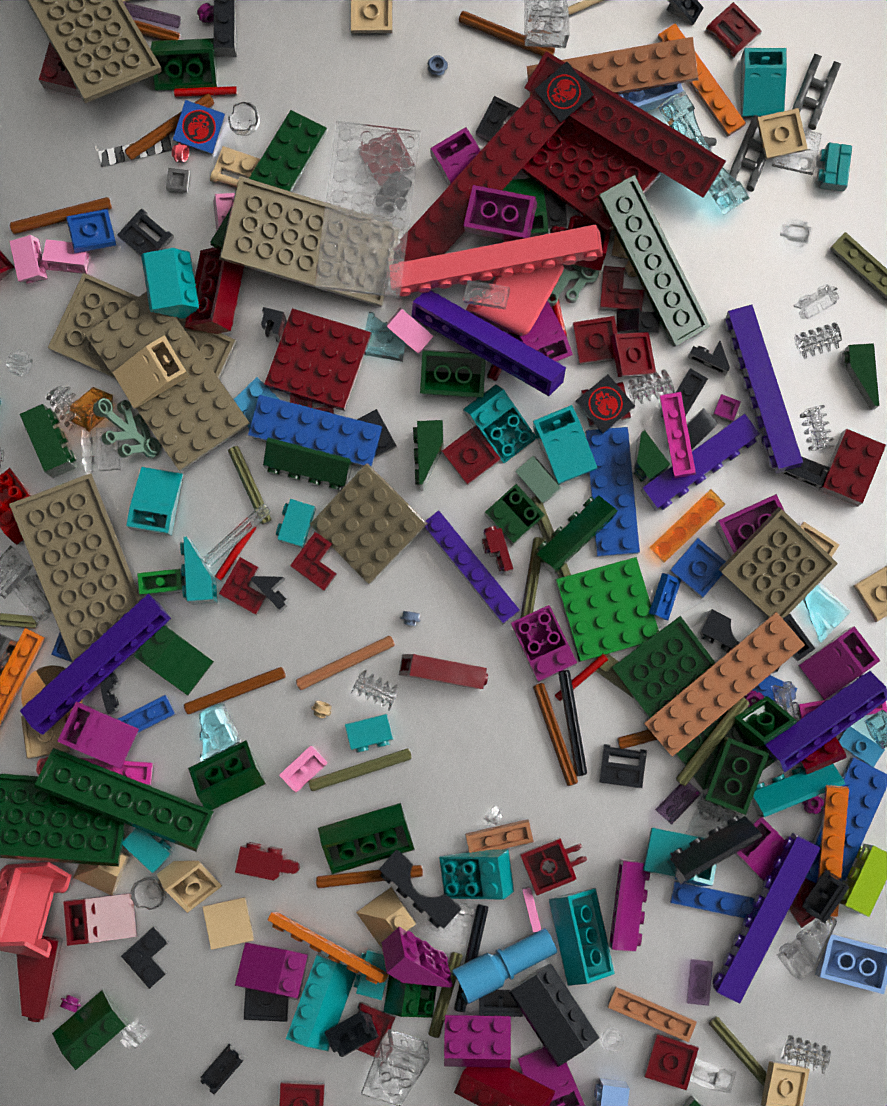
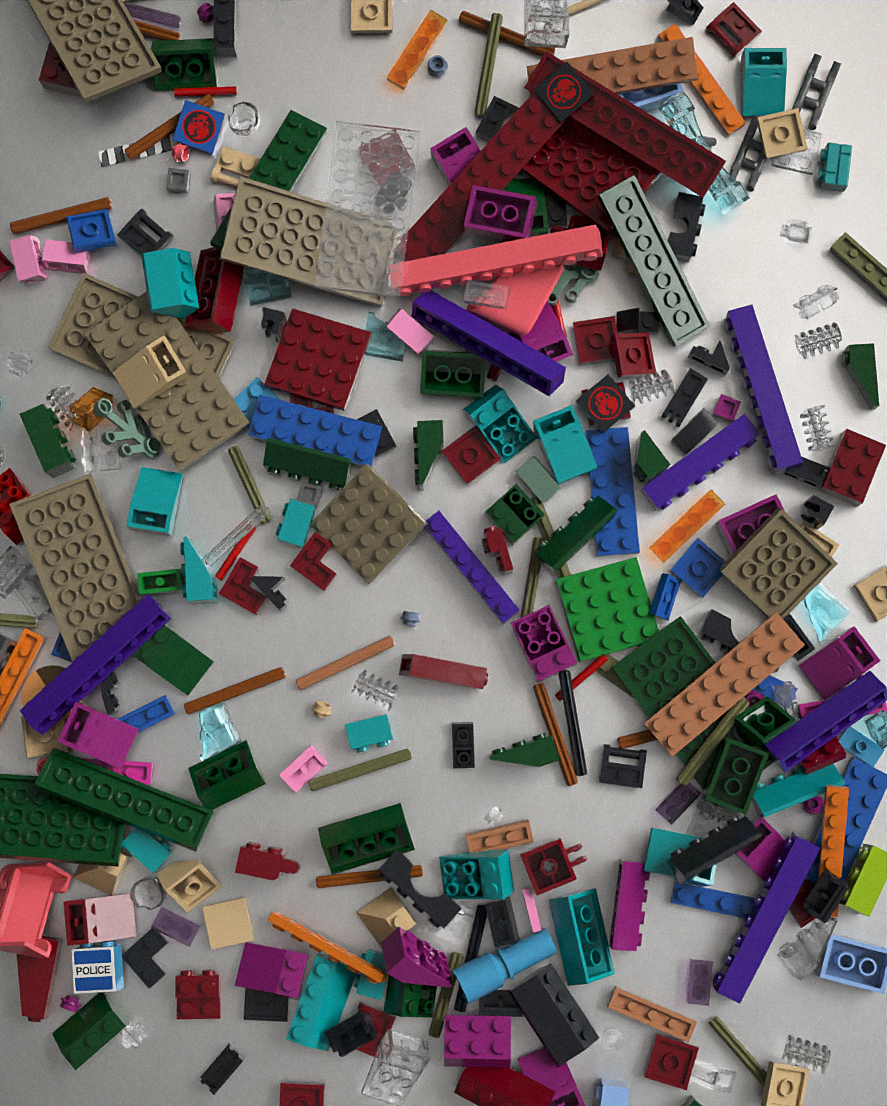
dark red plate [600,266,644,311] -> none
dark pink plate [660,392,696,478] -> none
none -> piece [71,941,124,994]
none -> clear purple plate [151,907,200,947]
none -> dark red plate [175,970,221,1019]
none -> clear light blue slope [242,267,291,306]
none -> flat silver plate [296,481,323,508]
none -> clear orange plate [387,9,448,90]
none -> black slope [452,722,475,768]
none -> olive axle [475,13,503,116]
none -> black hinge [485,897,520,947]
none -> dark green slope [489,733,560,767]
none -> black arch [668,192,706,262]
none -> black hinge [800,495,834,530]

